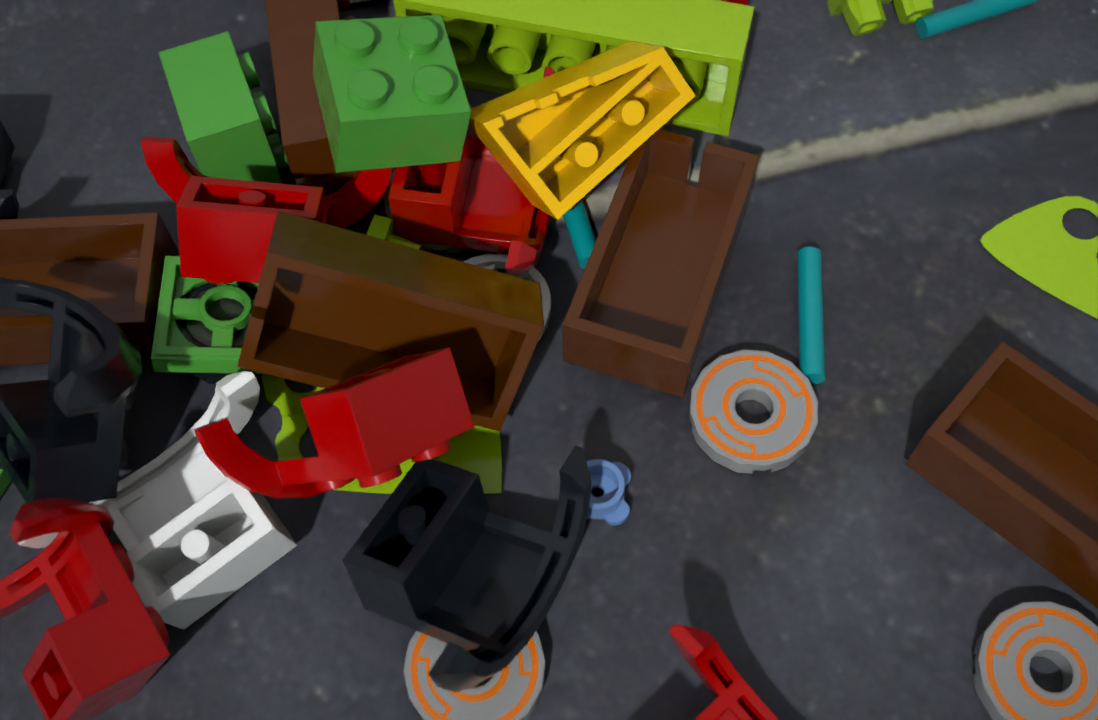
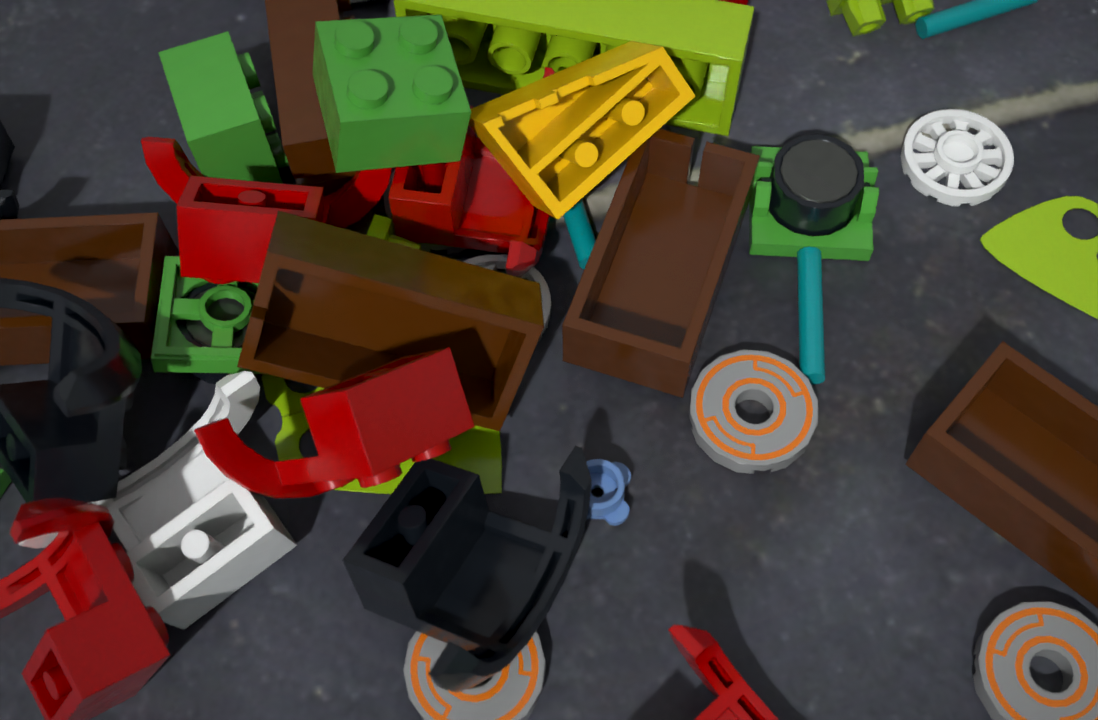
none -> piece [749,134,879,261]
none -> white wheel [900,109,1014,206]

